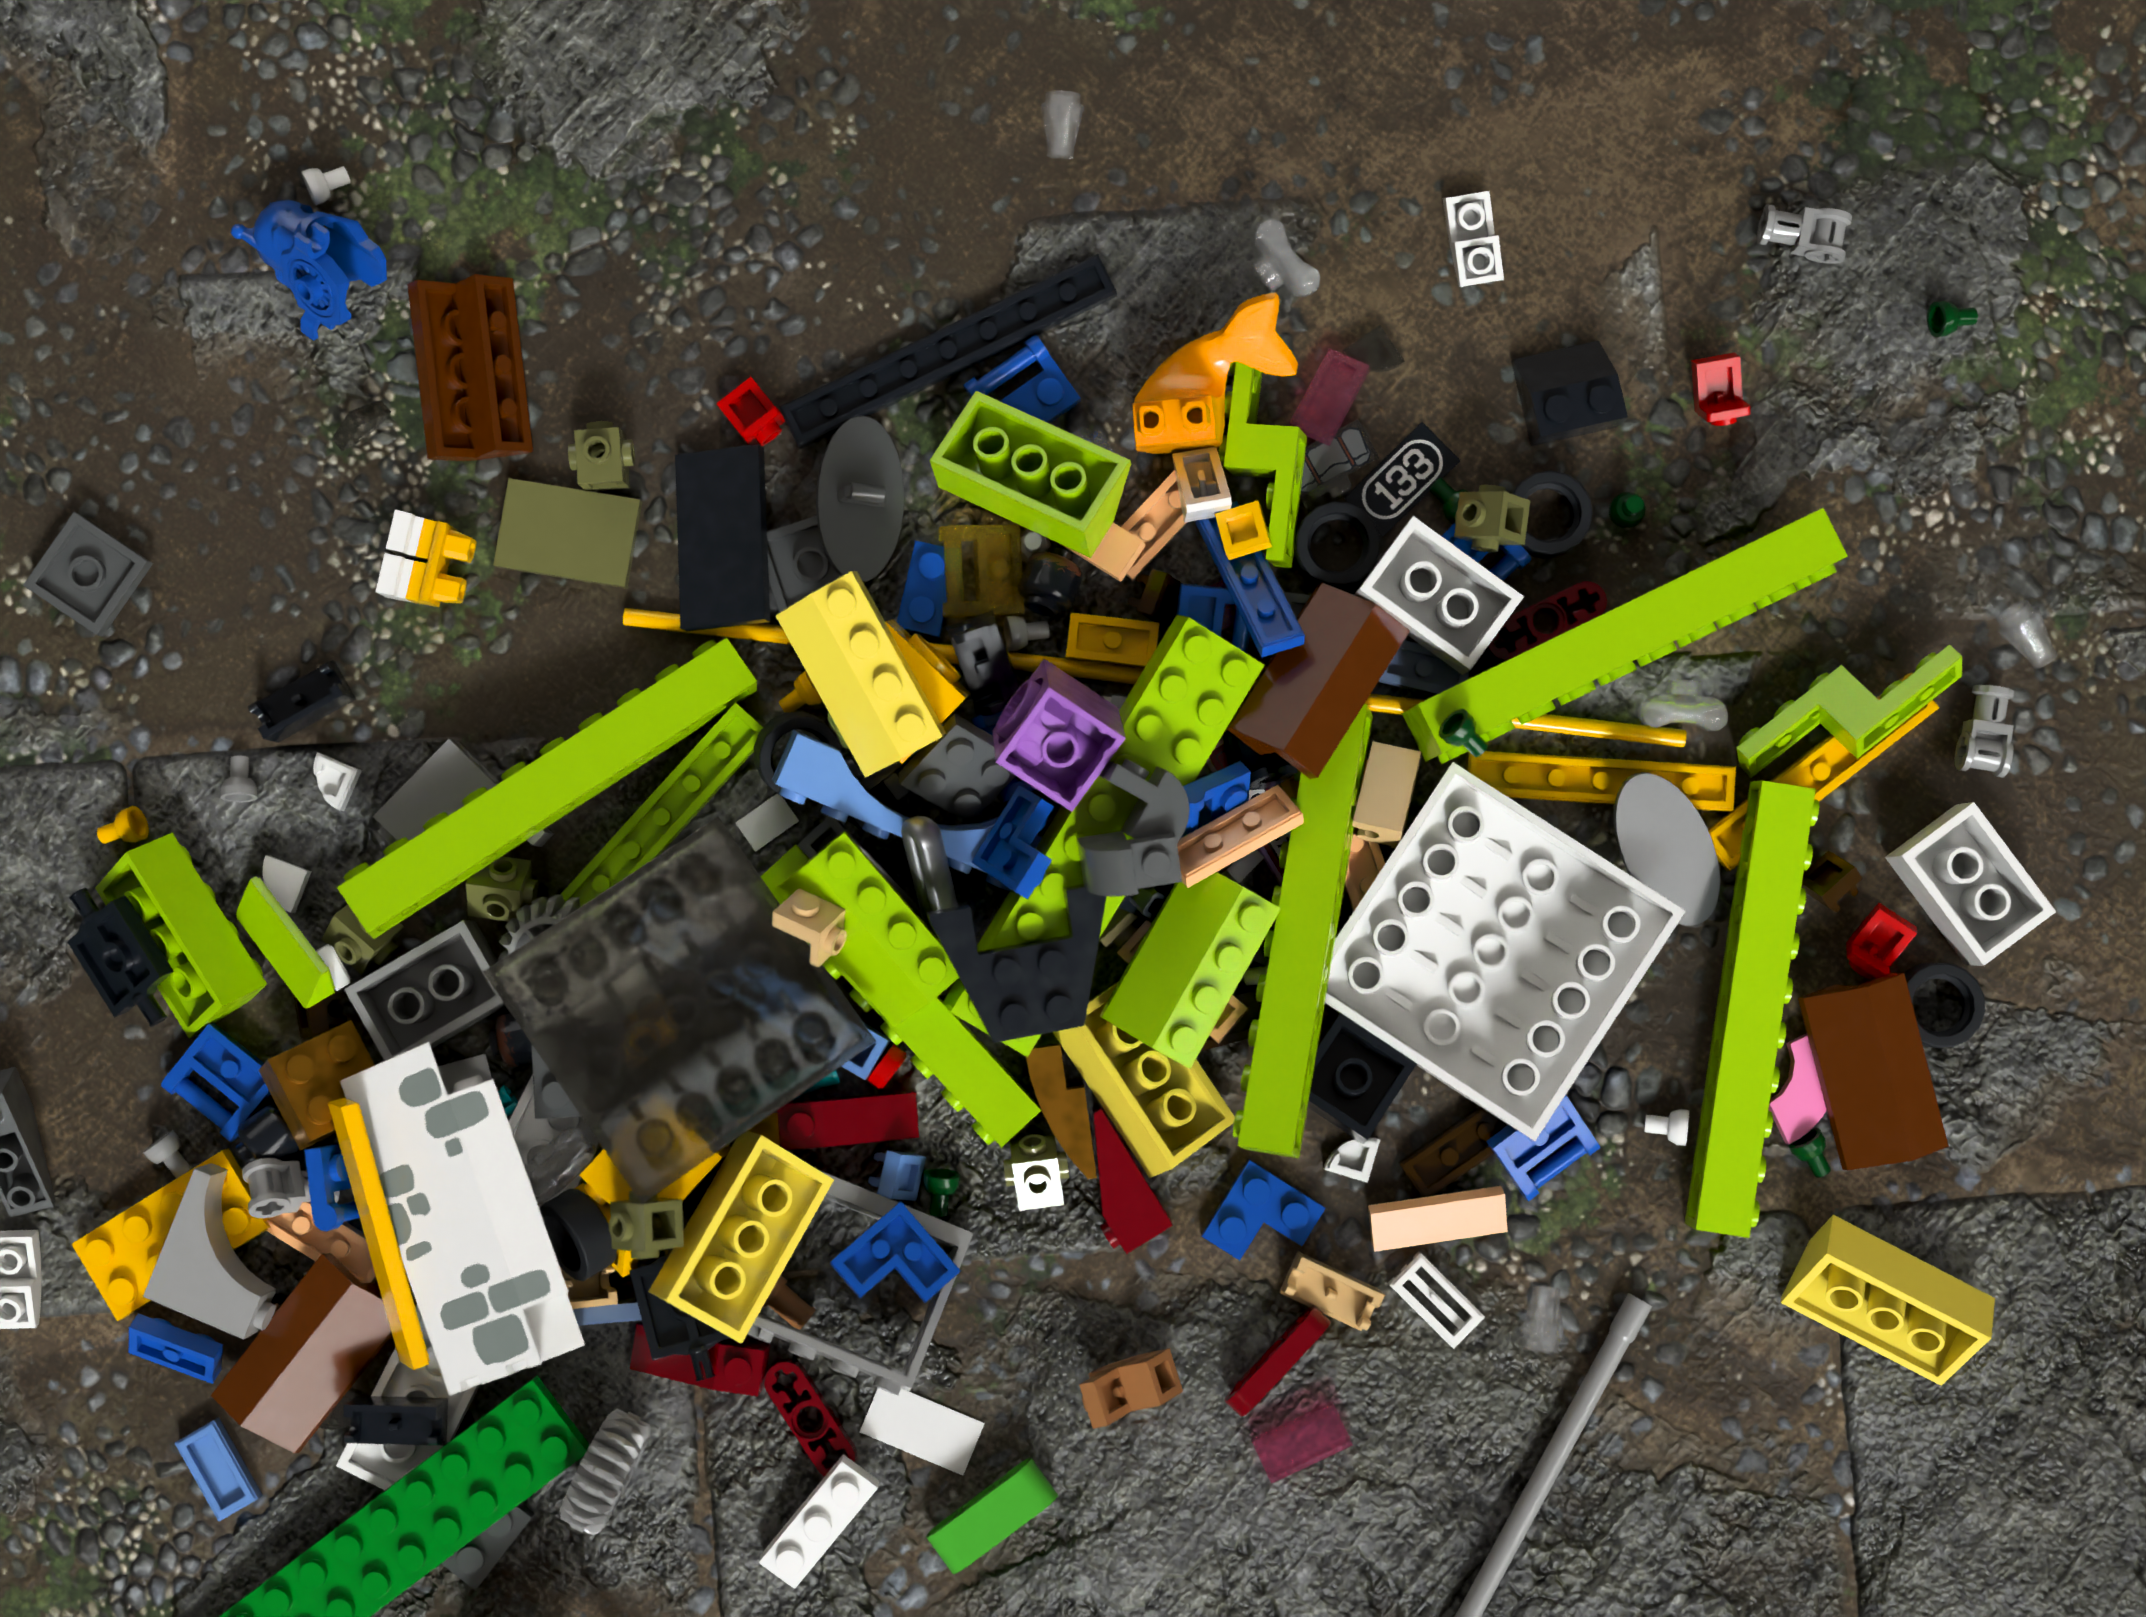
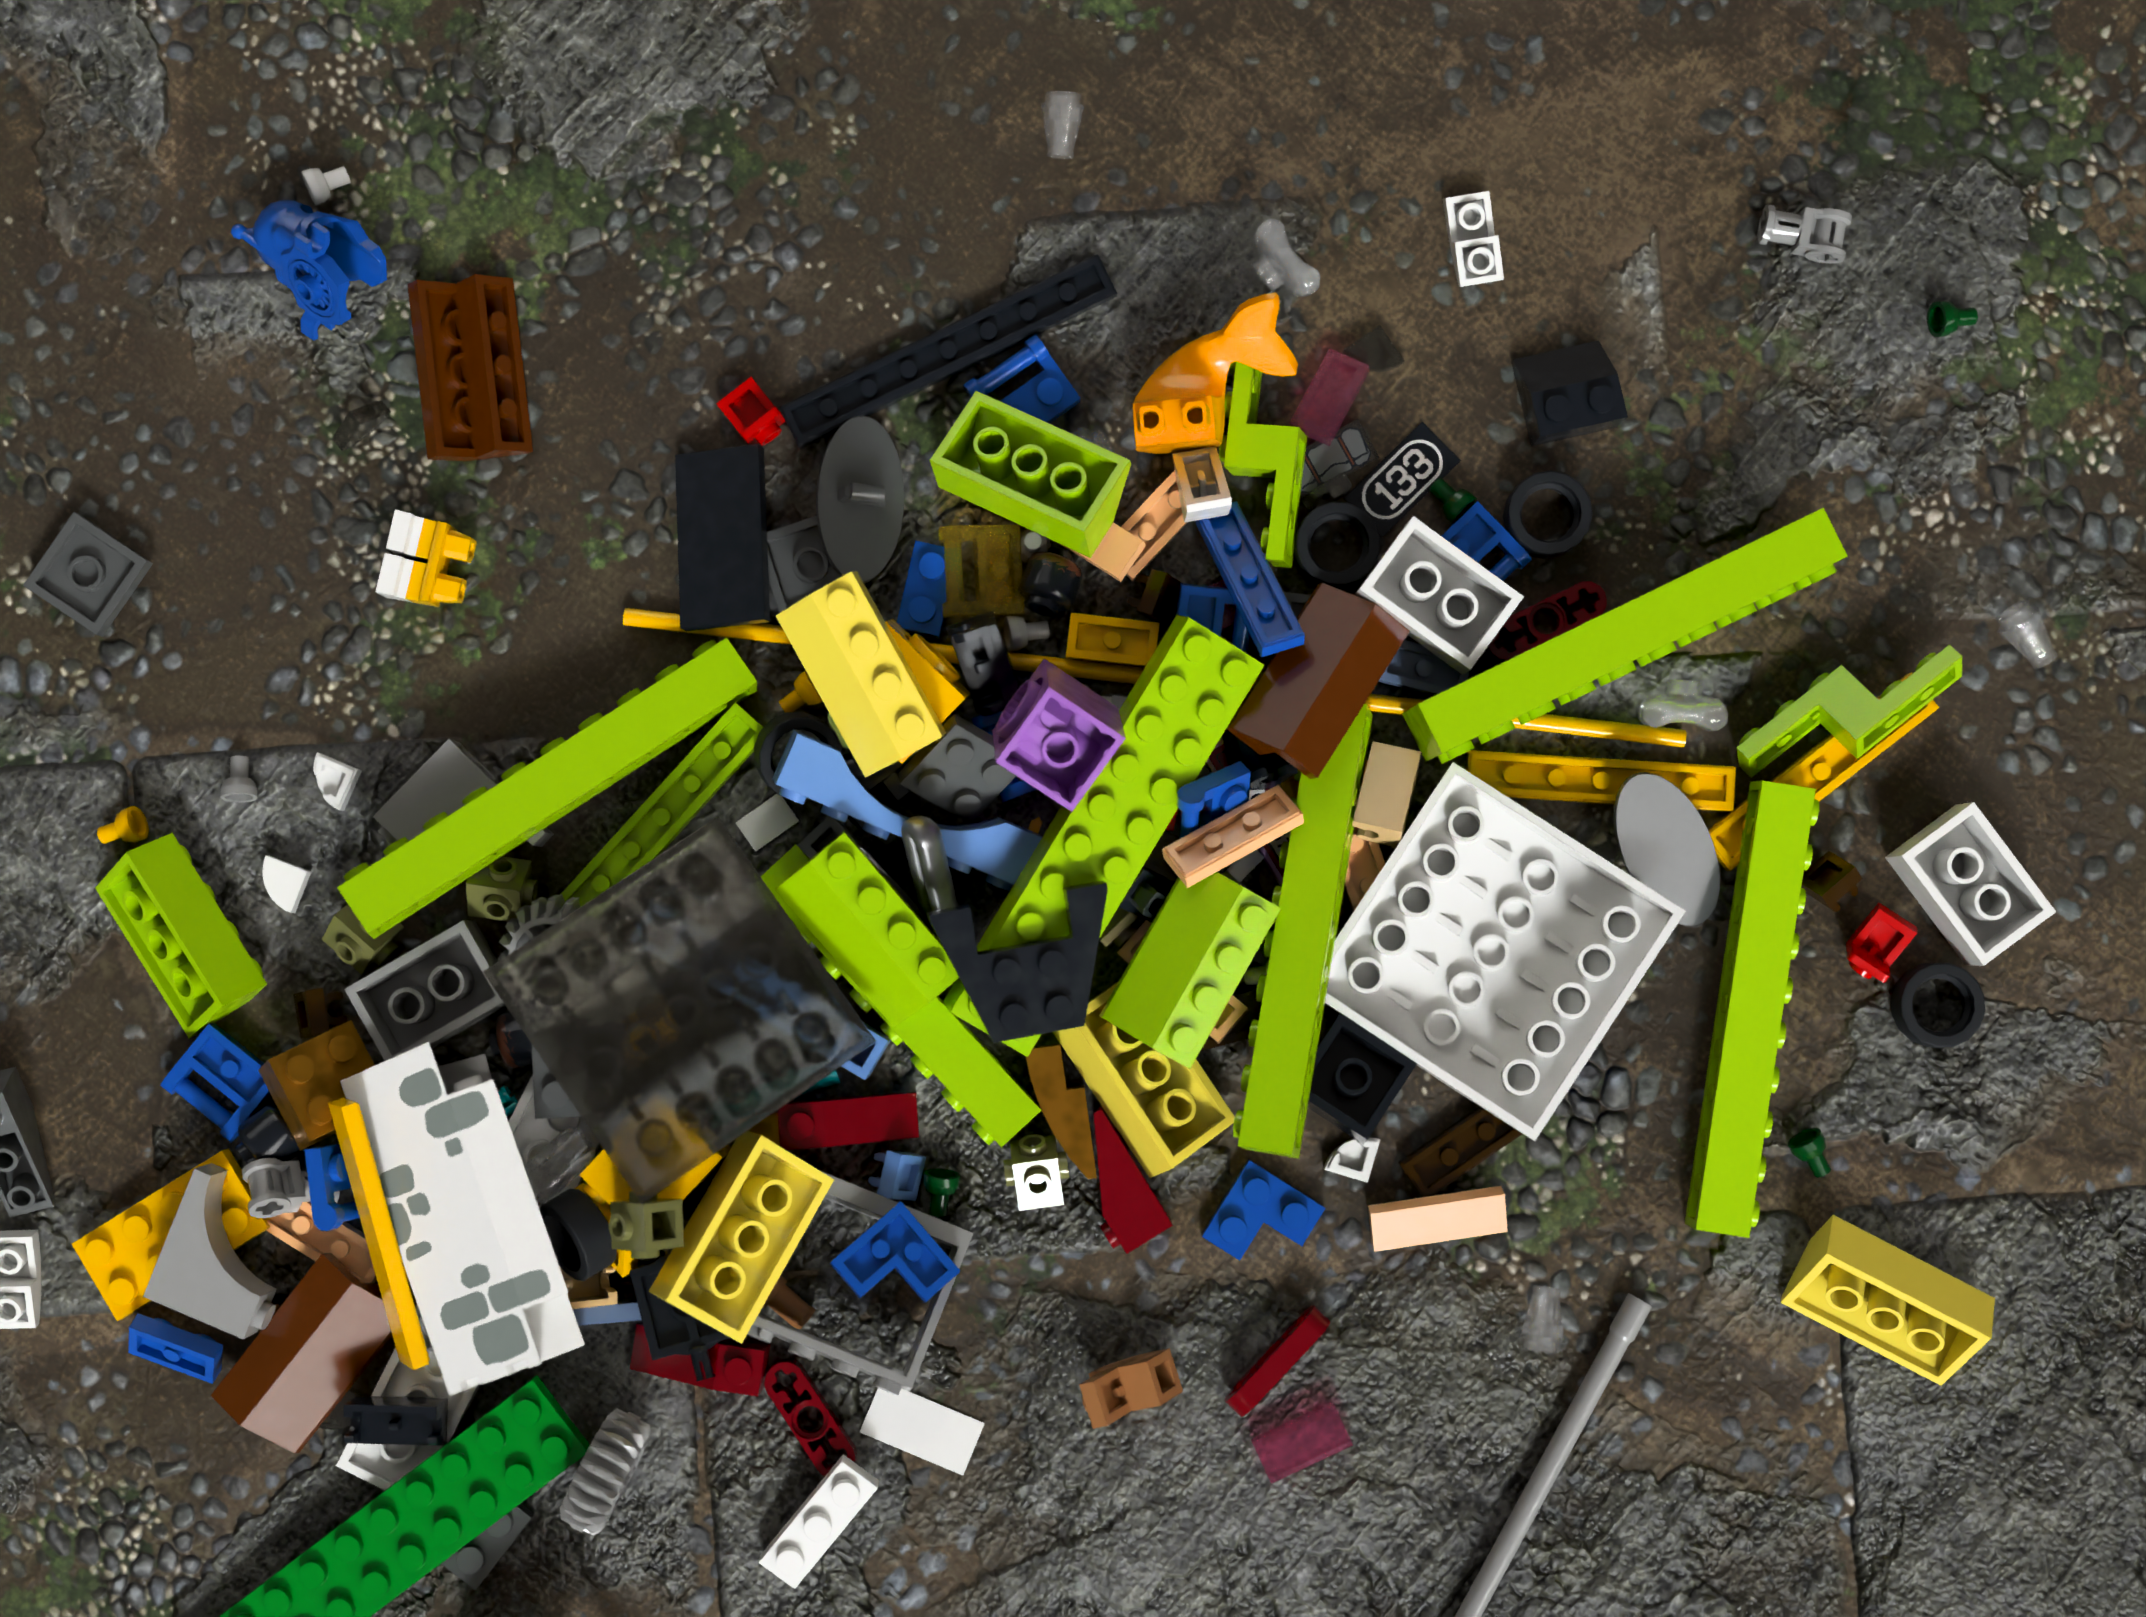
black plate [67,888,174,1027] -> none
light grey piece [143,1130,192,1179] -> none
medium blue tile [175,1417,263,1522] -> none
lime slope [236,876,335,1008] -> none
black hinge [248,660,356,743] -> none
white tile [316,944,351,991] -> none
olive tile [493,478,642,589] -> none
olive brick [568,421,635,491] -> none
tan bracket [772,888,847,967] -> none
red tile [867,1044,907,1089] -> none
bright green beam [926,1457,1058,1574] -> none
blue plate [971,785,1054,899] -> none
dark grey brick [1077,831,1182,896] -> none
dark grey brick [1100,758,1189,844] -> none
yellow plate [1215,500,1272,560] -> none
tan hinge [1279,1251,1385,1331] -> none
white tile [1388,1251,1485,1349] -> none
dark green piece [1439,709,1488,757] -> none
olive brick [1454,485,1530,552] -> none
plate [1486,1095,1600,1202] -> none
dark green piece [1609,492,1646,528] -> none
white piece [1644,1109,1689,1146] -> none
red bracket [1691,352,1751,426] -> none
bright pink tile [1769,1033,1827,1144] -> none
reddish brown slope [1798,973,1949,1170] -> none
light grey connector [1954,685,2014,778] -> none

